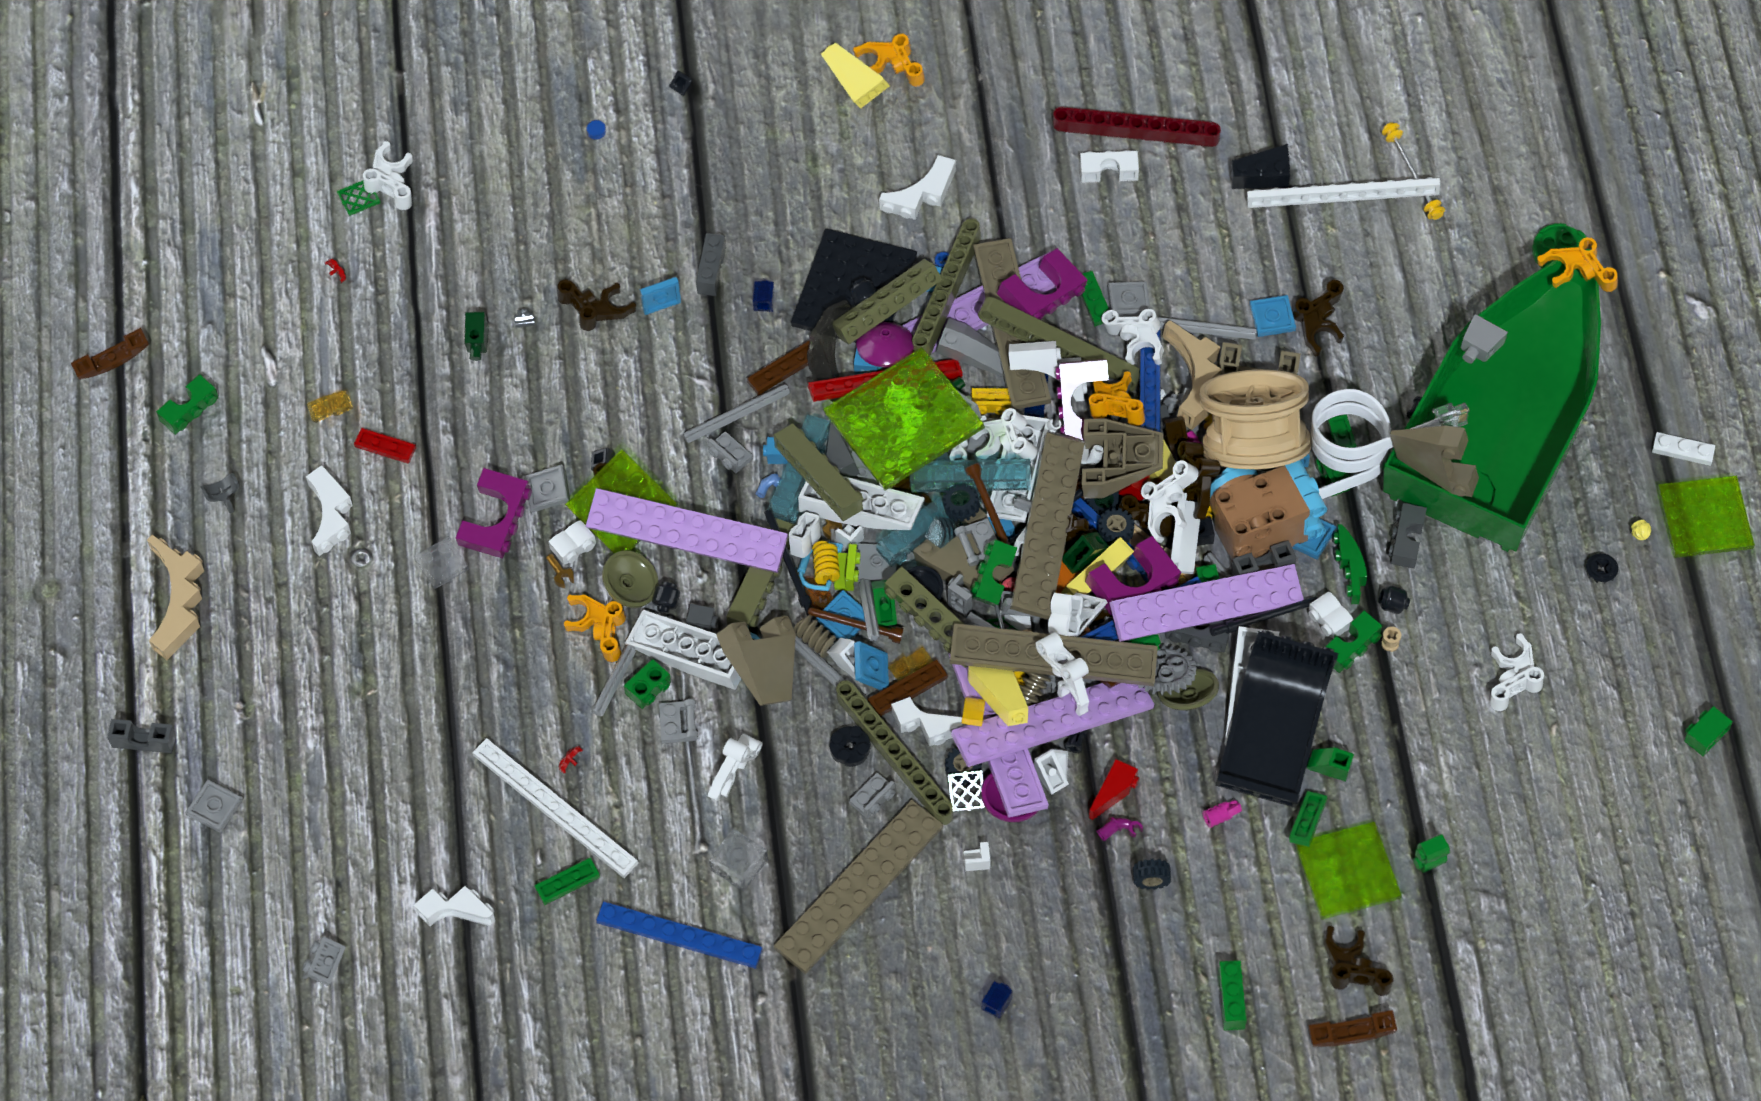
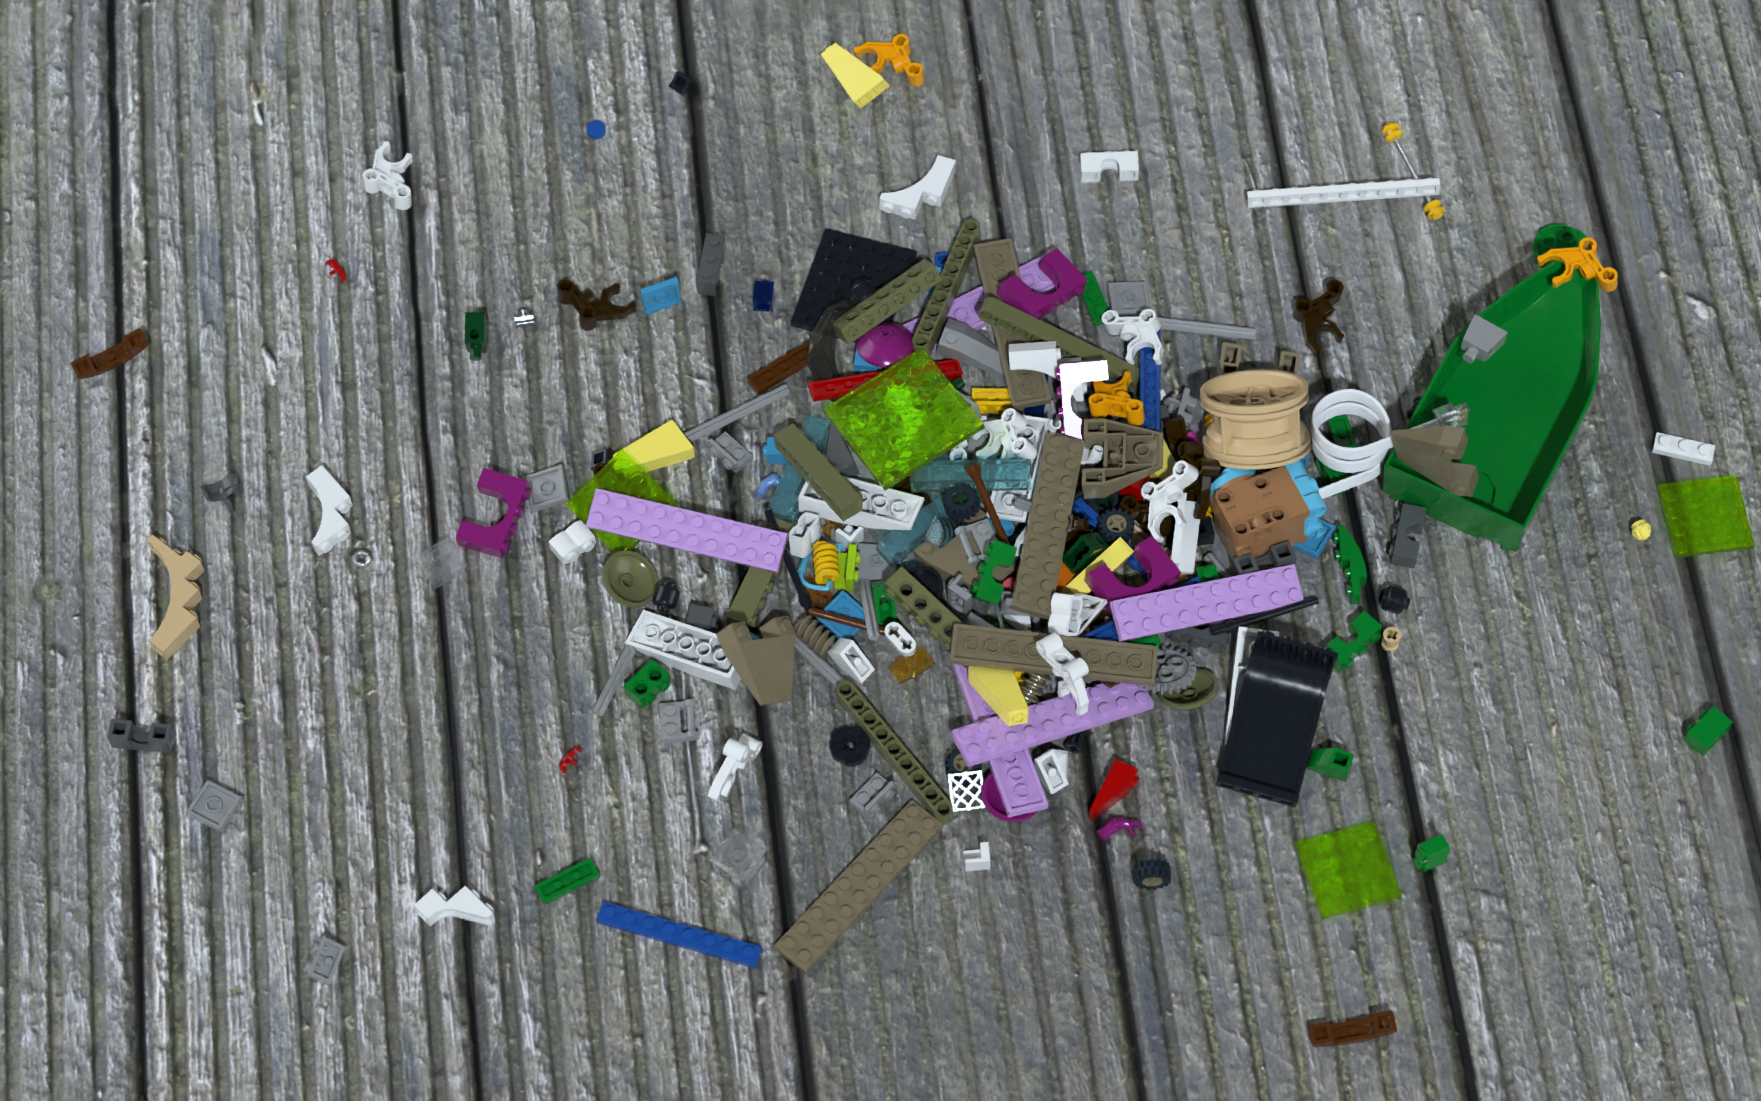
green arch [156,374,219,435] -> none
clear yellow slope [307,390,353,423] -> none
green window [337,180,381,216] -> none
red tile [354,428,416,464] -> none
white plate [473,738,638,878] -> none
pearl gold bar [546,554,574,588] -> none
light orange piece [564,594,626,662] -> none
dark azure plate [854,641,889,691] -> none
reddish brown plate [868,660,948,717] -> none
white arch [891,697,967,747] -> none
yellow slope [961,697,985,727] -> none
clear blue brick [981,981,1013,1019] -> none
dark red beam [1053,107,1221,147] -> none
tan arch [1162,320,1222,430] -> none
dark pink hinge [1202,800,1242,828] -> none
green arch [1218,960,1246,1031] -> none
black wedge [1231,144,1290,189] -> none
dark azure plate [1249,295,1296,337] -> none
green plate [1289,791,1327,847] -> none
white brick [1308,591,1354,639] -> none
dark brown piece [1324,926,1394,996] -> none
white piece [1490,633,1544,711] -> none
black gear [1586,553,1618,584] -> none
none -> light yellow slope [612,420,695,478]
none -> white beam [884,622,917,657]

